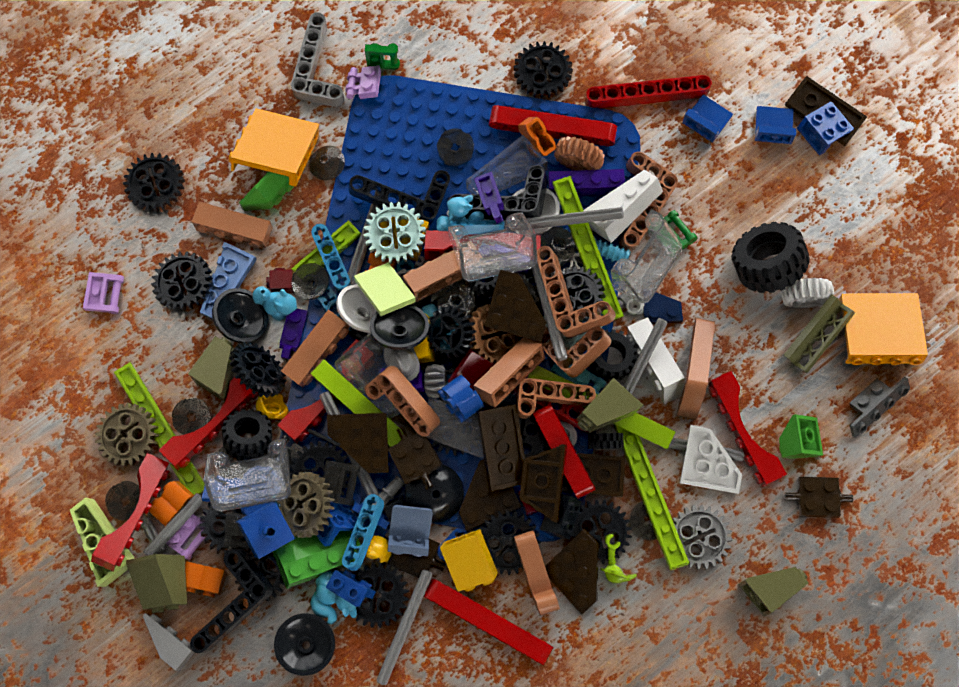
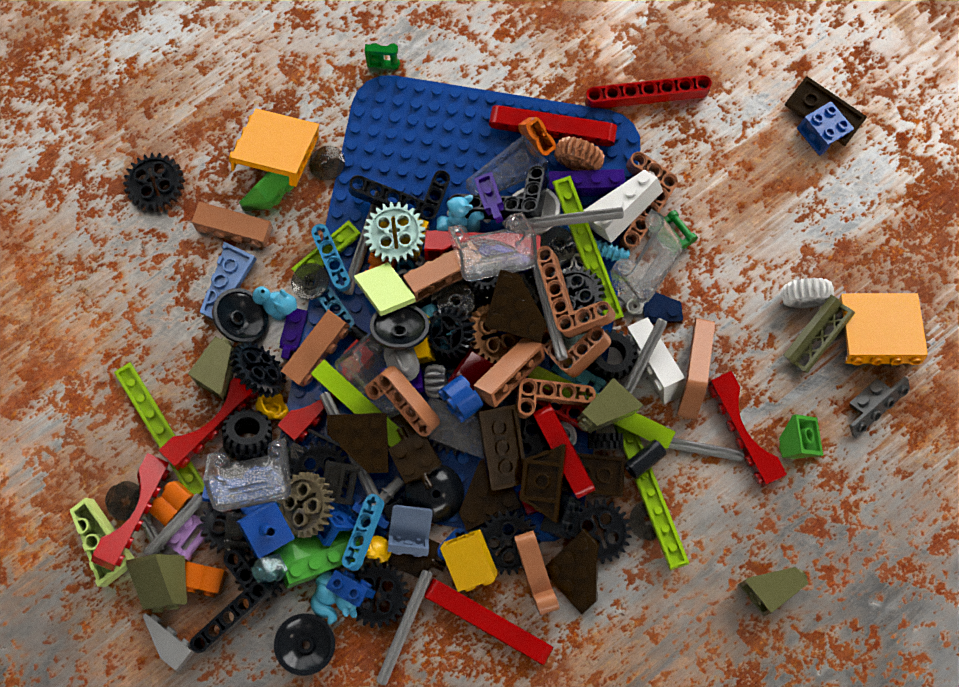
lavender plate [83,272,124,314] -> none
dark tan gear [95,403,159,467] -> none
black gear [151,251,213,312] -> none
clear smoke plate [172,398,212,435] -> none
dark red brick [266,268,295,293] -> none
light grey beam [291,12,344,107] -> none
white dish [337,284,376,333] -> none
lavender plate [345,65,381,99] -> none
clear smoke plate [437,128,474,166] -> none
dark azure beam [449,220,504,235] -> none
black gear [514,41,573,99] -> none
lime piece [600,534,637,584] -> none
light grey gear [672,504,733,570] -> none
white plate [680,425,742,494] -> none
blue bracket [682,95,733,143] -> none
black tyre [731,222,810,293] -> none
blue bracket [755,106,796,144] -> none
dark brown plate [785,477,853,518] -> none
none -> clear light blue brick [251,553,288,583]
none -> black pin [624,439,667,479]

